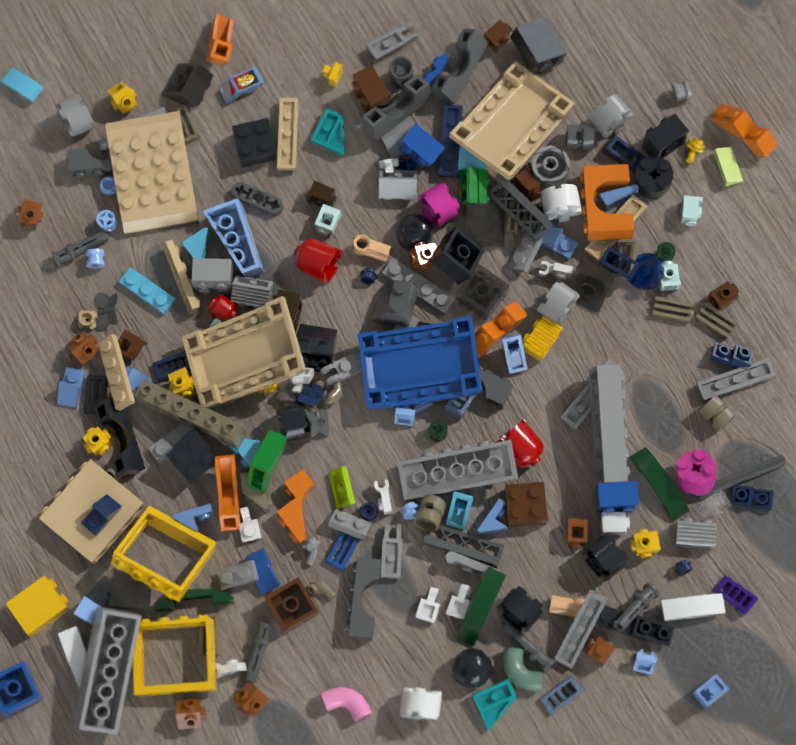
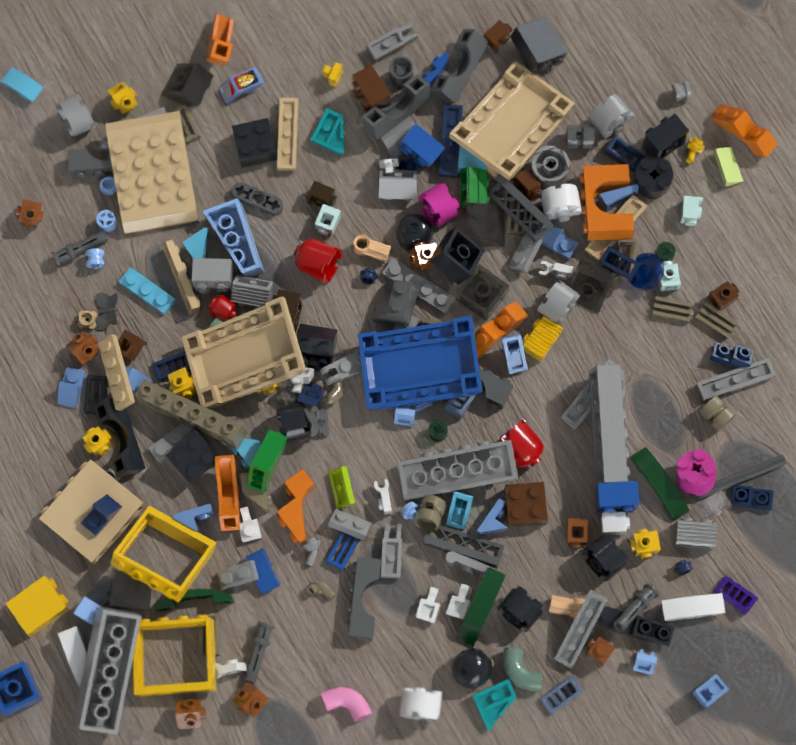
reddish brown brick [264,577,319,634] -> none
dark blue plate [359,502,378,521] -> none
dark grey pin [502,622,555,674] -> none

